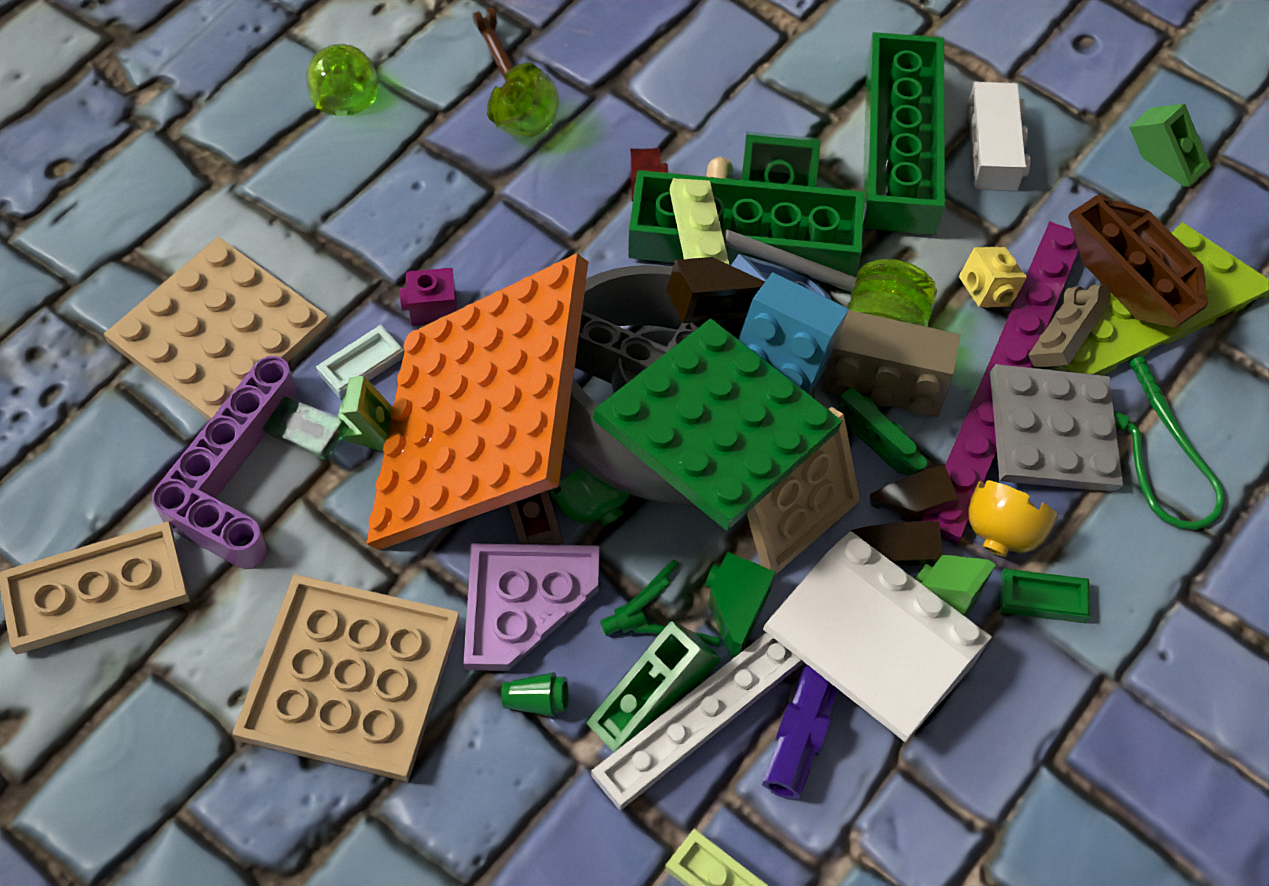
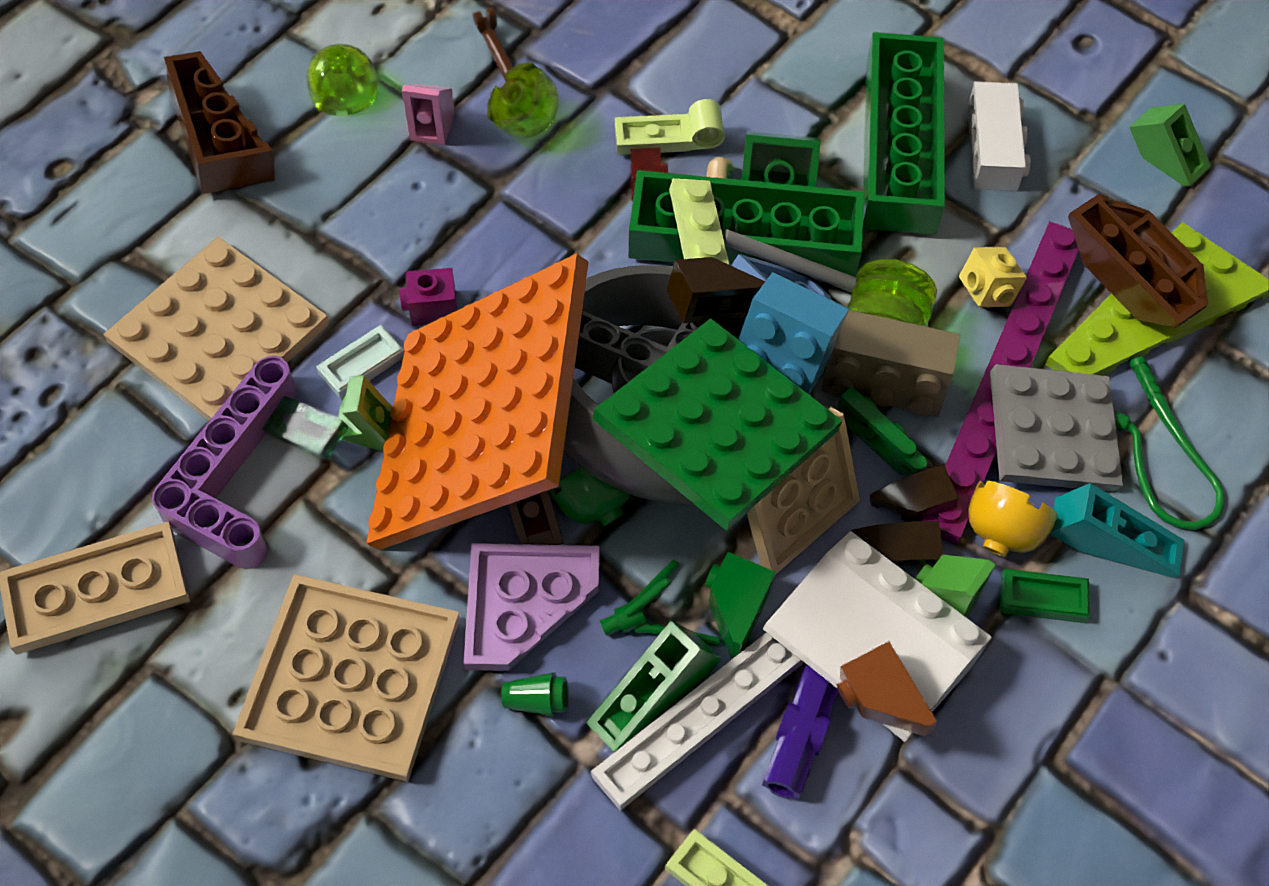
dark tan plate [1028,284,1111,367] -> none
none -> reddish brown wedge [164,51,275,194]
none -> bright pink slope [402,83,455,145]
none -> yellowish green plate [615,99,725,155]
none -> dark orange slope [836,641,937,736]
none -> teal slope [1050,483,1184,578]

